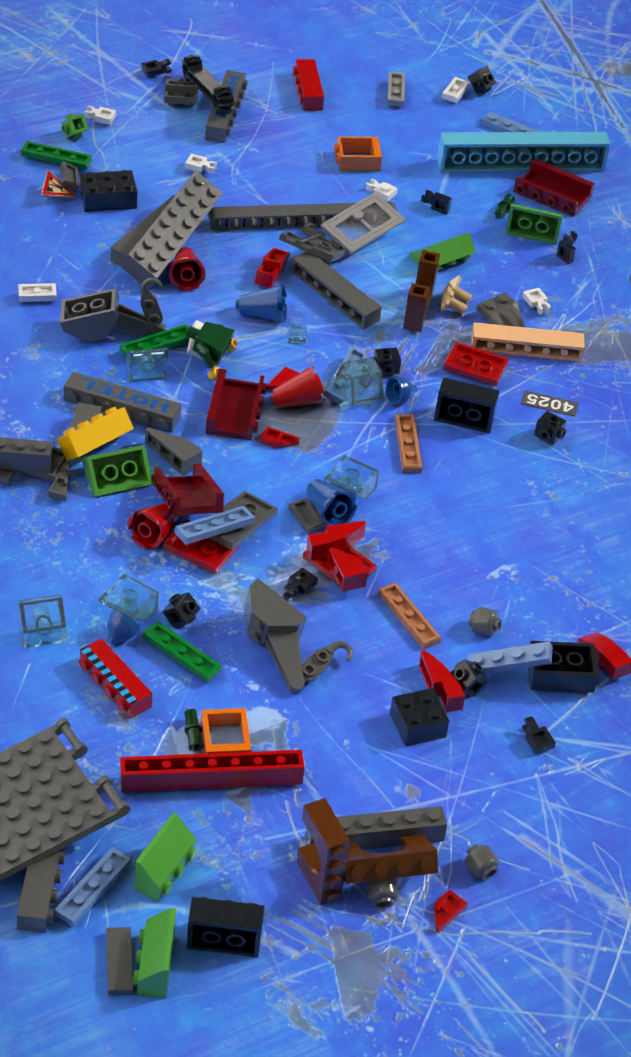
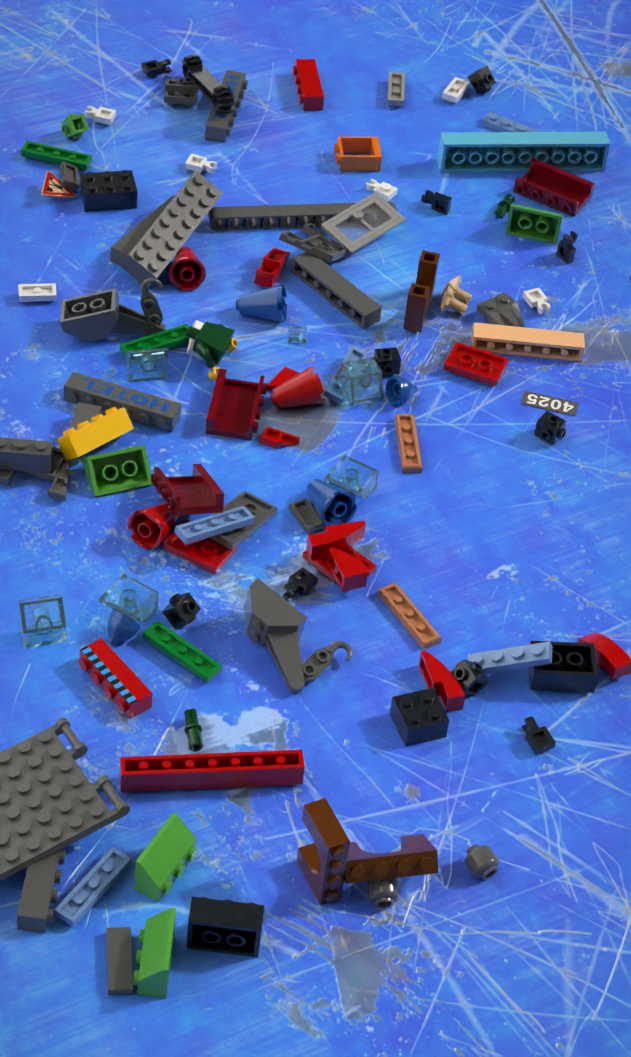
dark grey slope [145,427,203,476] -> none
orange window [200,708,252,754] -> none
dark grey brick [305,806,447,850] -> none
bright green slope [409,232,476,270] -> none
black brick [434,377,500,434] -> none
red tile [434,889,468,933] -> none
dark grey head [469,607,502,637] -> none

